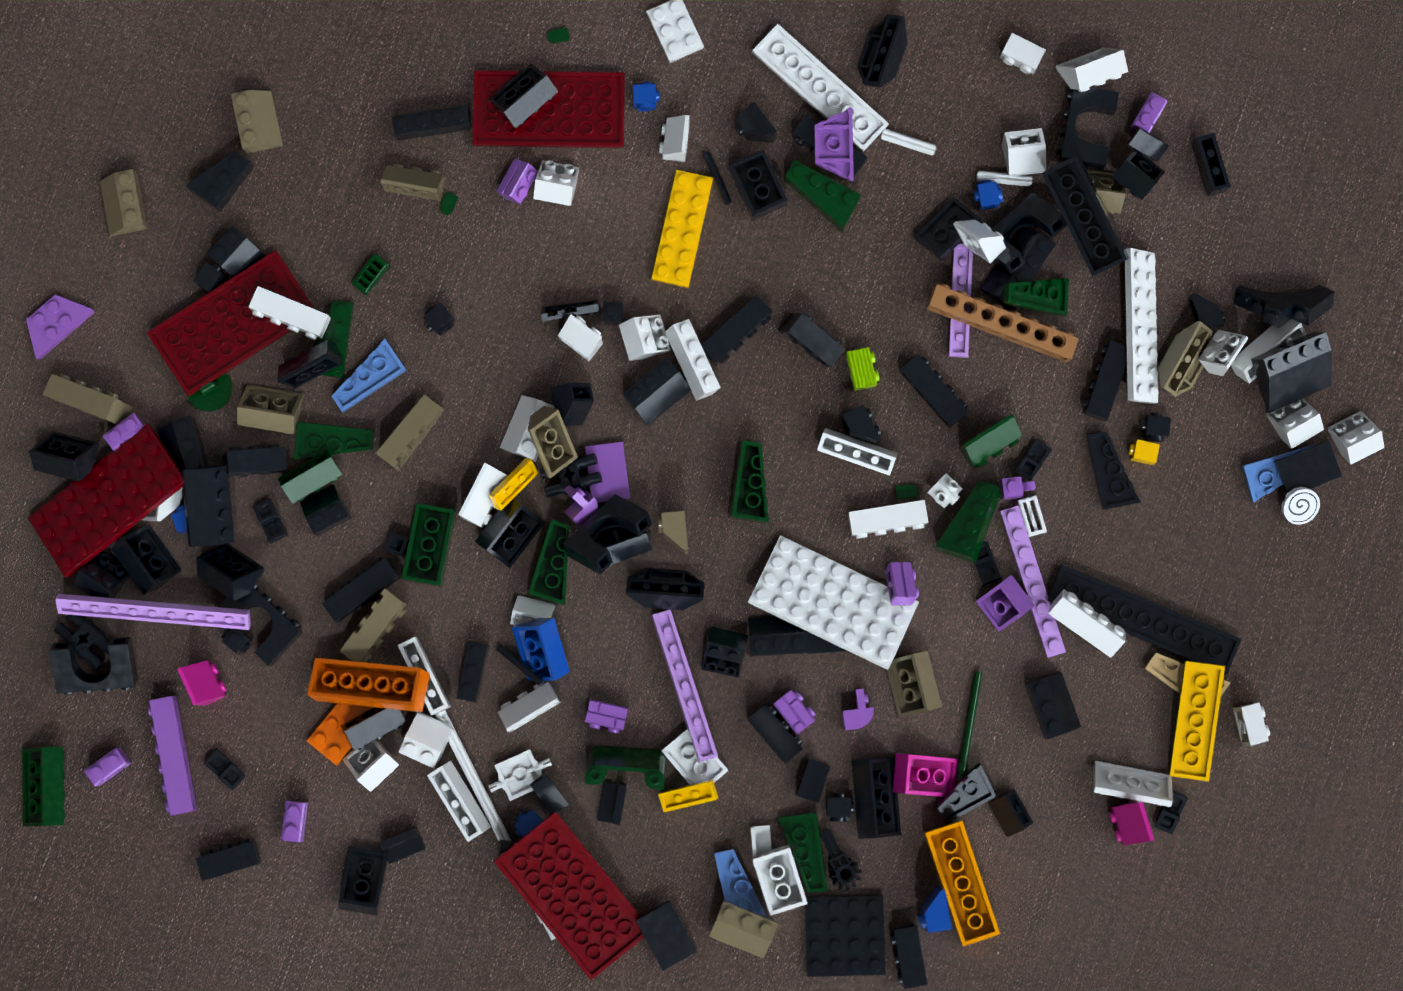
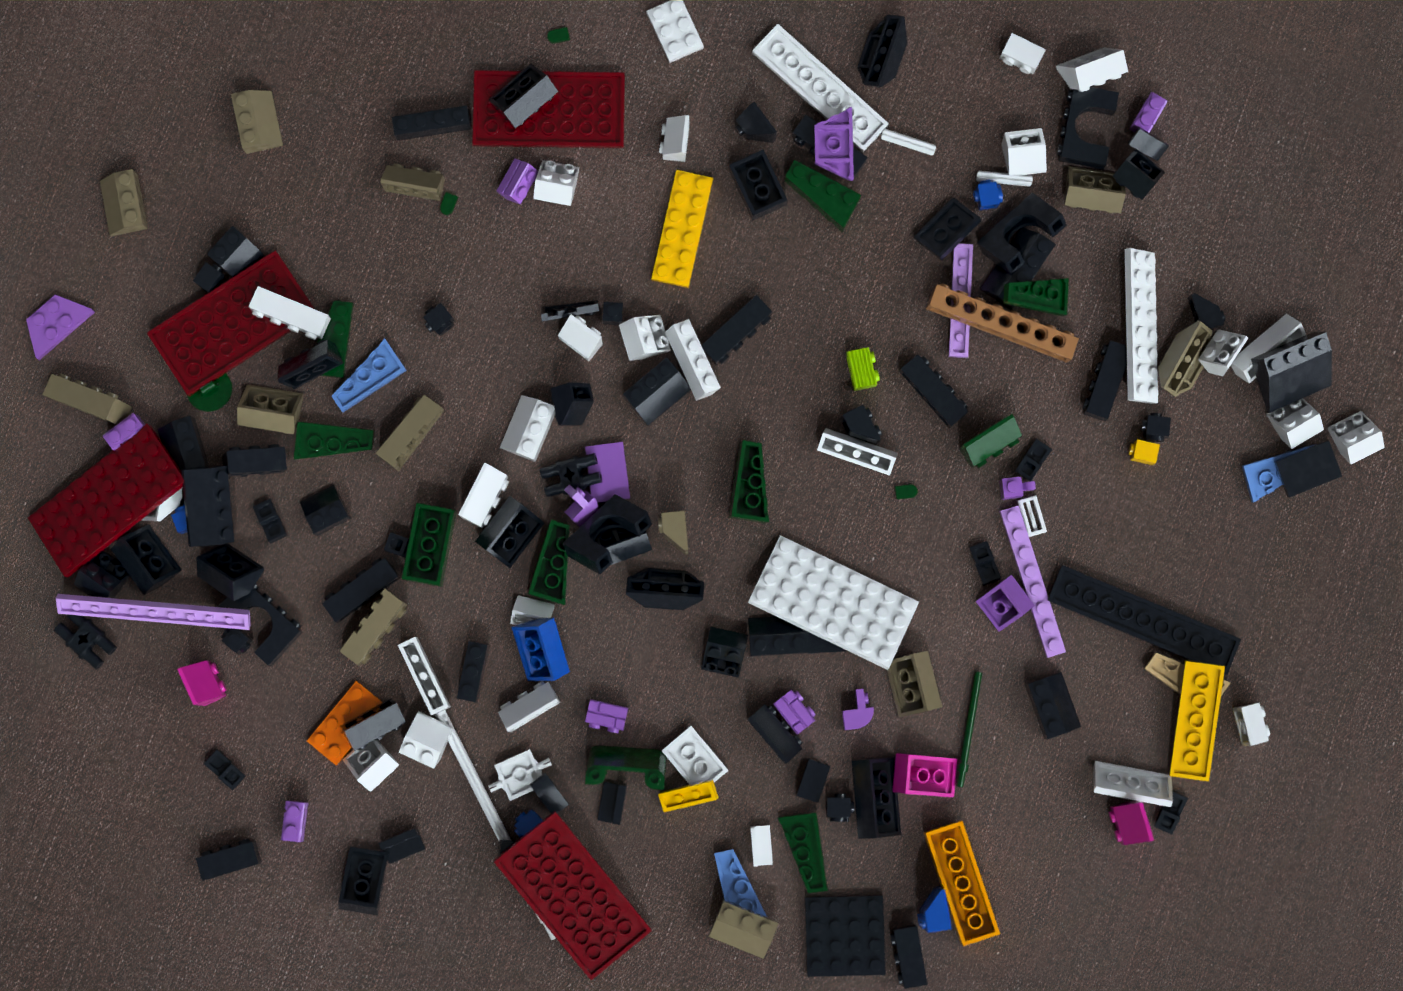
dark green slope [22,747,65,827] -> none
black slope [29,431,99,482] -> none
black arch [49,637,138,695] -> none
medium lavender brick [84,747,132,786] -> none
medium lavender brick [148,696,197,816] -> none
black wedge [185,151,254,212] -> none
brick [278,450,342,504] -> none
orange brick [307,658,430,712] -> none
dark green slope [351,253,391,296] -> none
white brick [427,761,491,842] -> none
yellow plate [489,458,538,511] -> none
black bar [496,644,543,685] -> none
dark tan slope [528,406,578,478] -> none
blue brick [633,82,660,112] -> none
black tile [635,900,697,971] -> none
lavender plate [651,610,718,763] -> none
black bar [703,151,732,206] -> none
white slope [752,844,808,916] -> none
black wedge [778,313,845,367] -> none
black gear [820,828,862,891] -> none
white brick [848,500,929,539] -> none
medium lavender brick [885,562,919,606] -> none
white brick [927,474,962,508] -> none
dark green wedge [936,481,1001,563] -> none
wing [936,762,997,824] -> none
white slope [953,220,1006,263] -> none
black panel [989,789,1033,837] -> none
black brick [1042,154,1129,277] -> none
white brick [1048,589,1126,658] -> none
black wing [1086,431,1141,510] -> none
black brick [1191,133,1231,197] -> none
black arch [1234,285,1335,328] -> none
white tile [1281,487,1320,525] -> none

